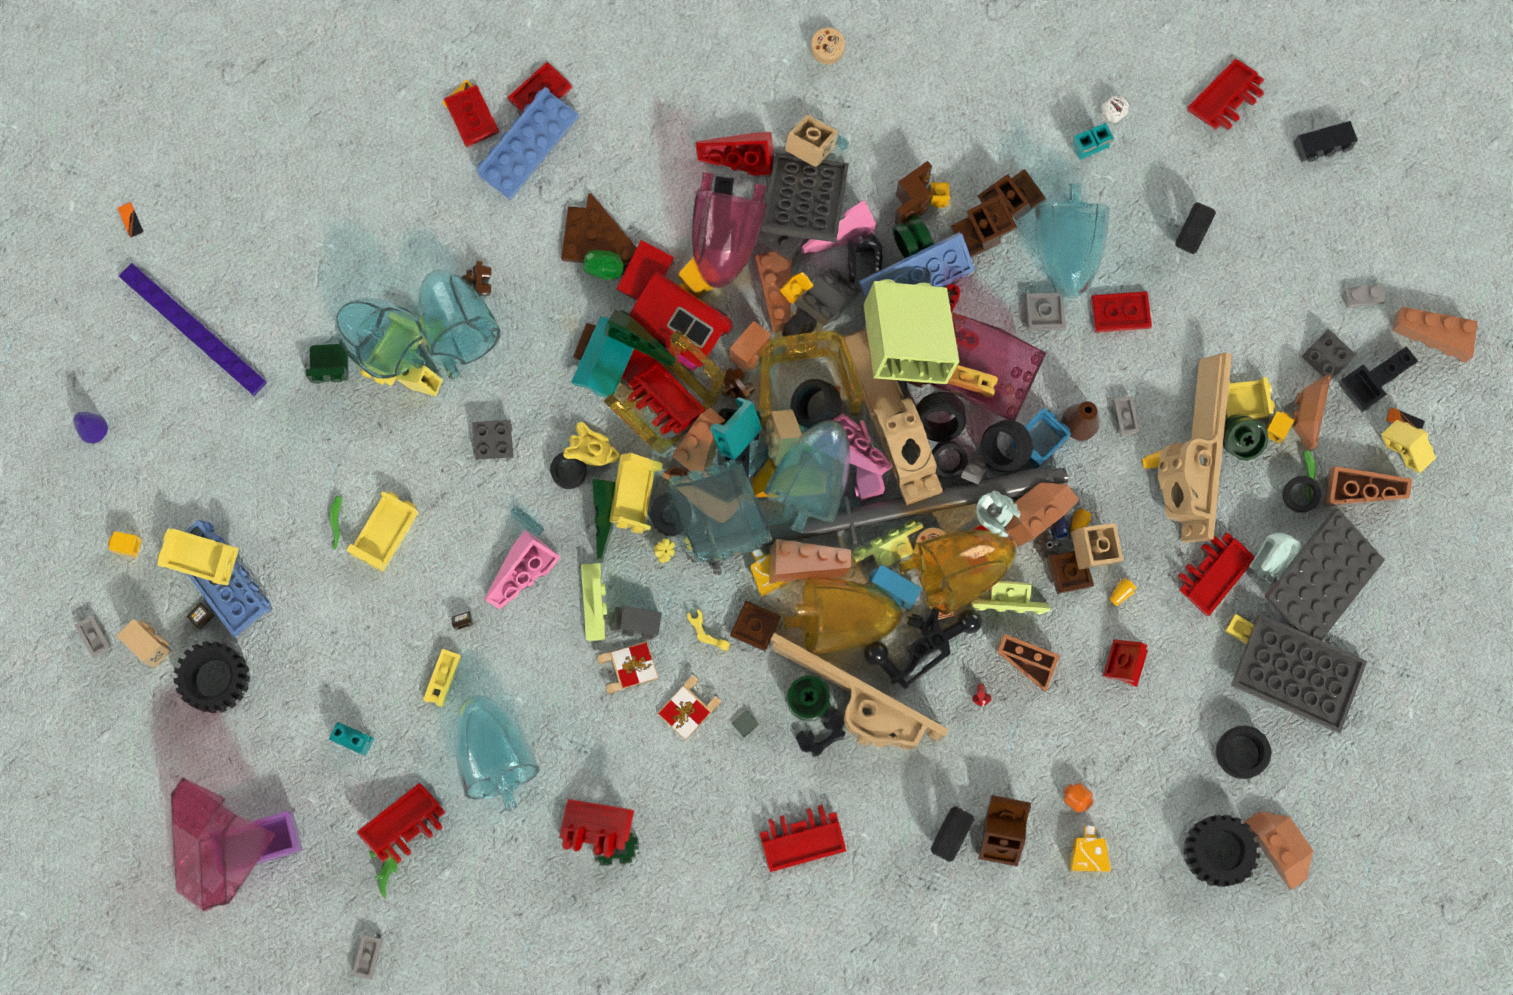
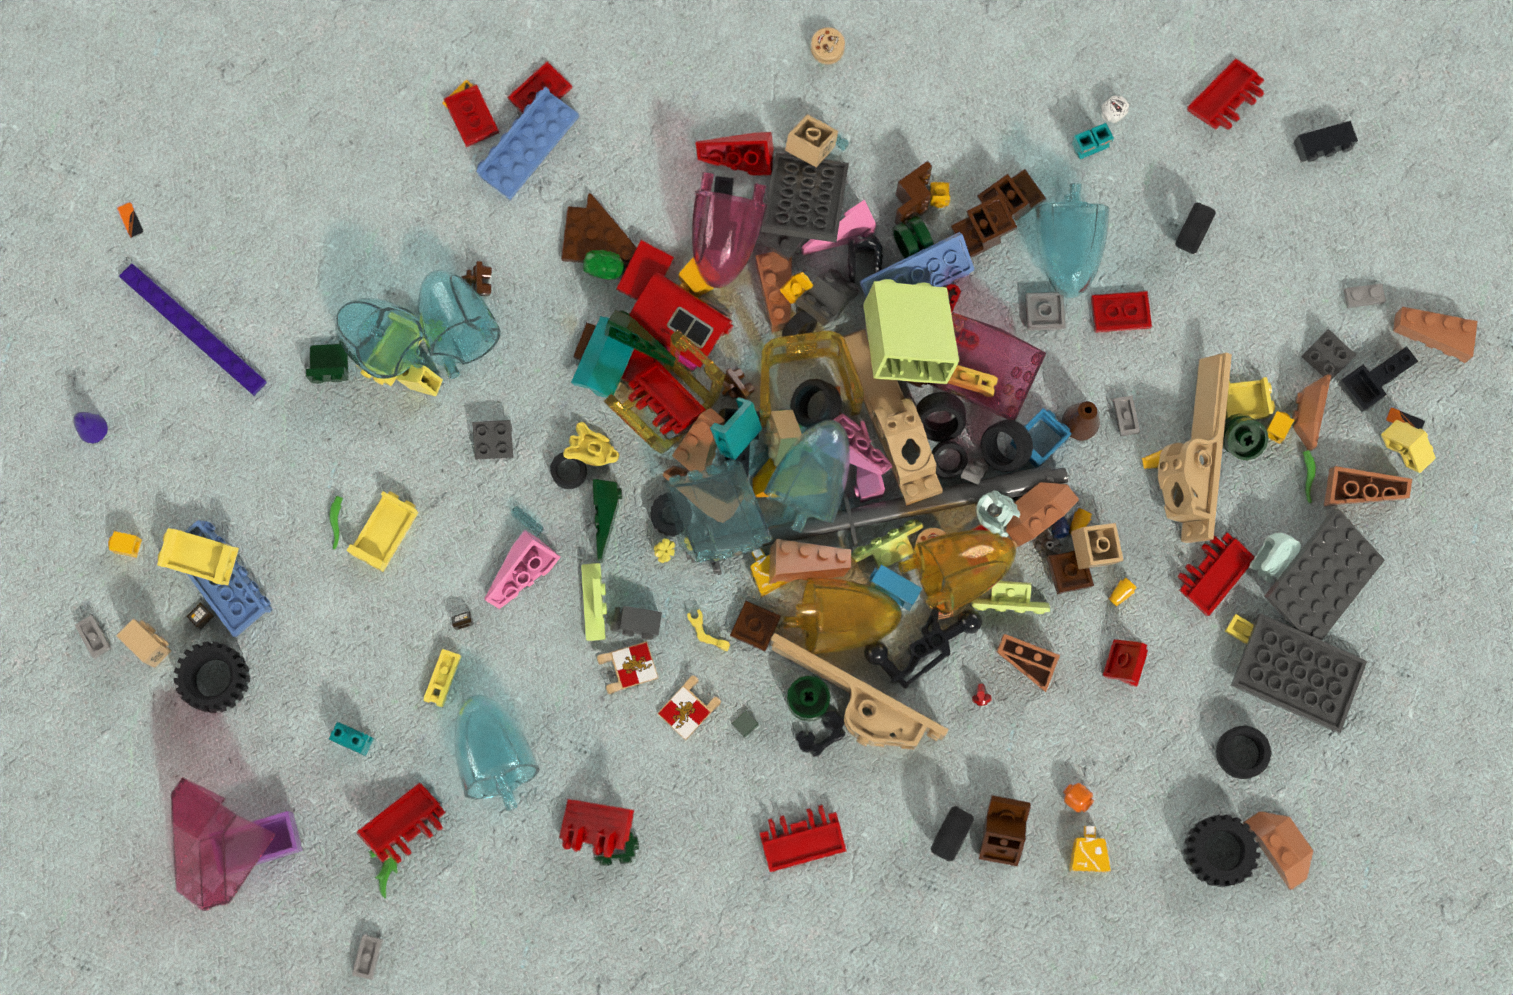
light yellow panel [609,453,662,533] -> none
nougat brick [729,321,772,373] -> none
black plate [907,613,925,629] -> none
black tyre [1282,476,1321,513] -> none

